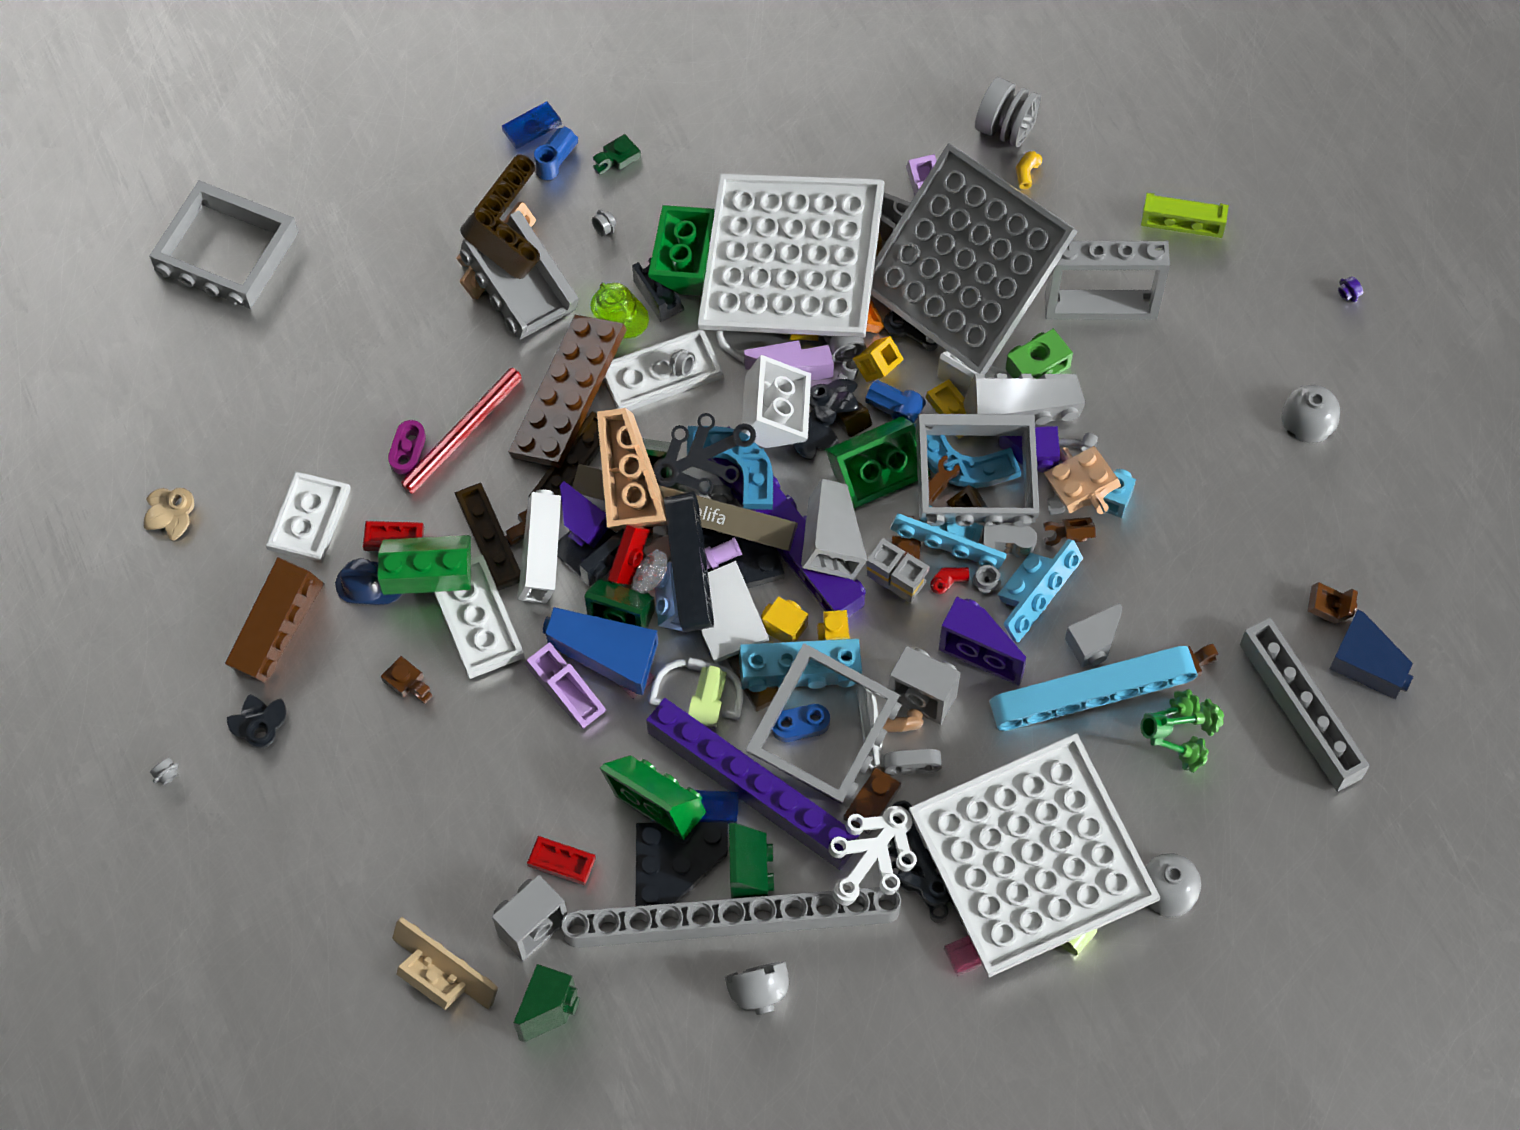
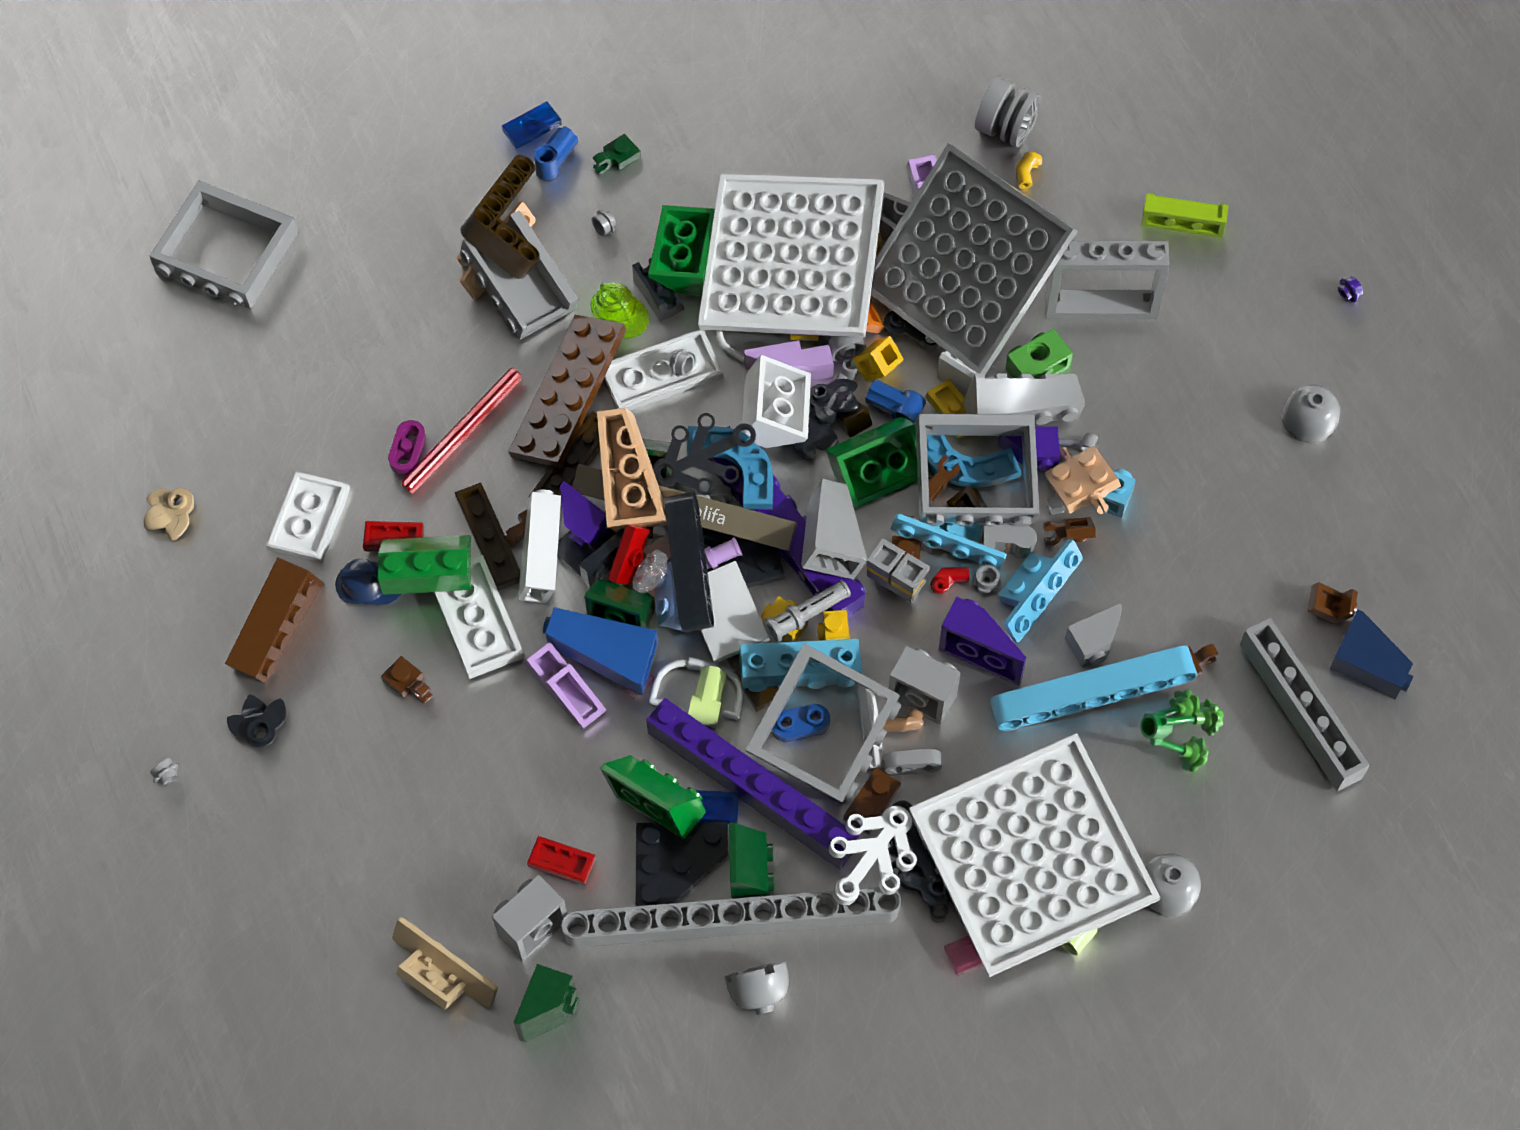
none -> light grey pin [764,580,851,643]

